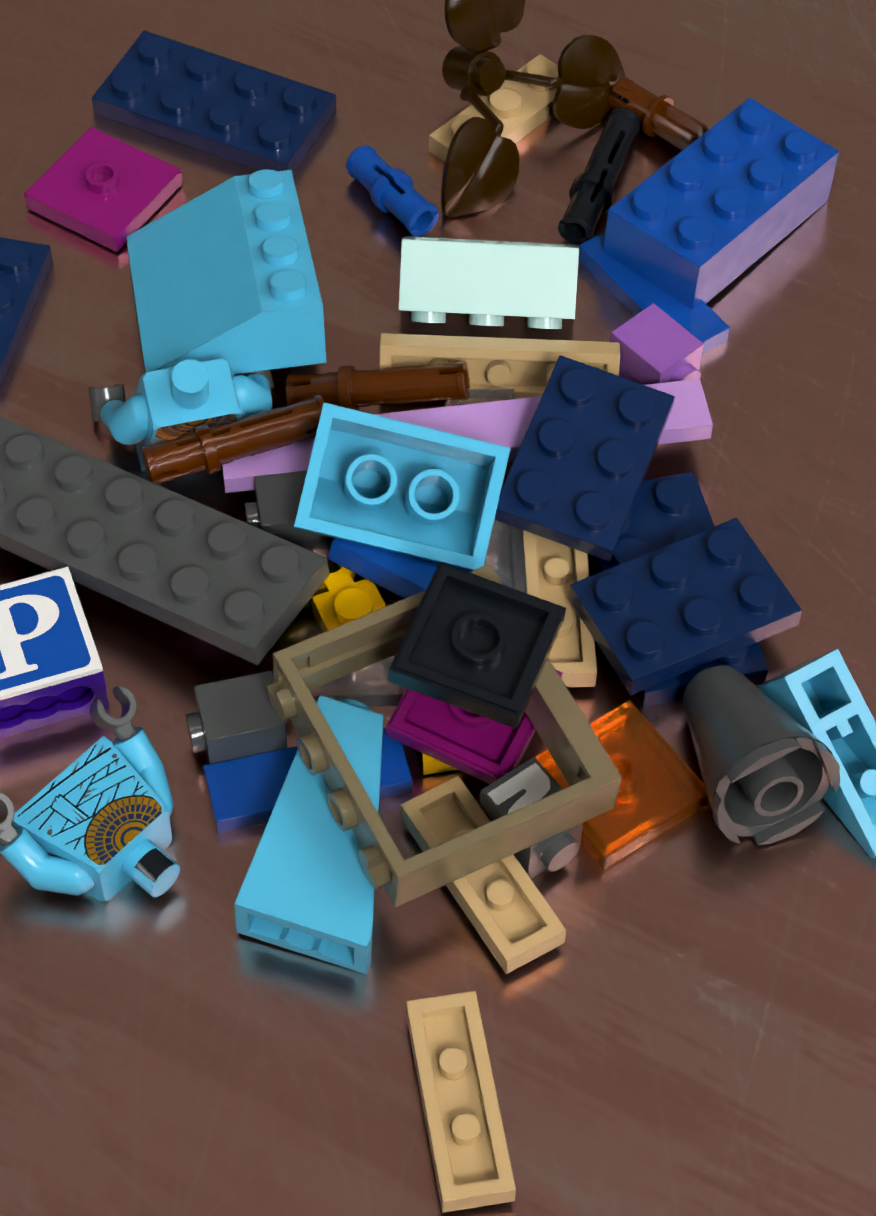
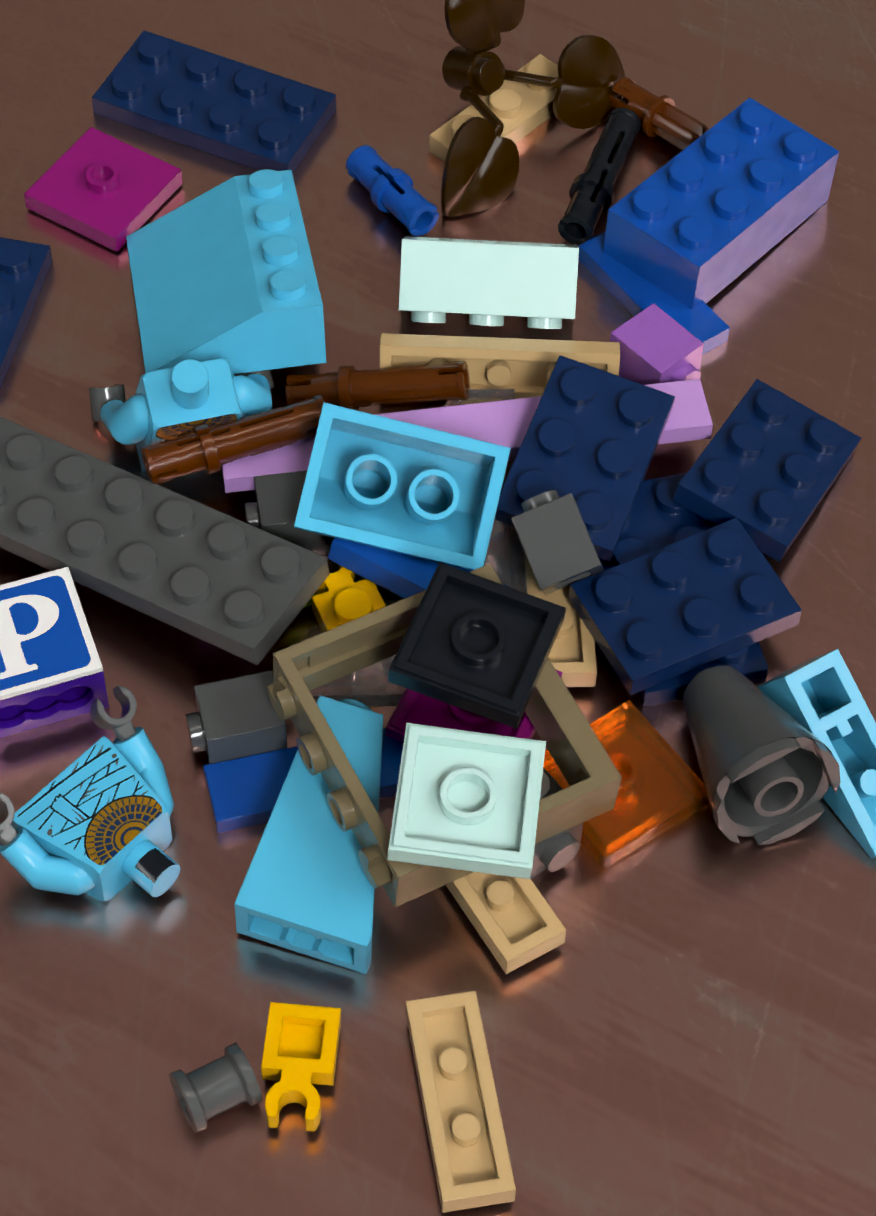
none -> dark grey bush [169,1042,263,1133]
none -> yellow plate [261,1002,341,1132]
none -> light aqua plate [387,723,546,879]
none -> dark grey brick [511,490,604,595]
none -> dark blue plate [672,379,861,562]

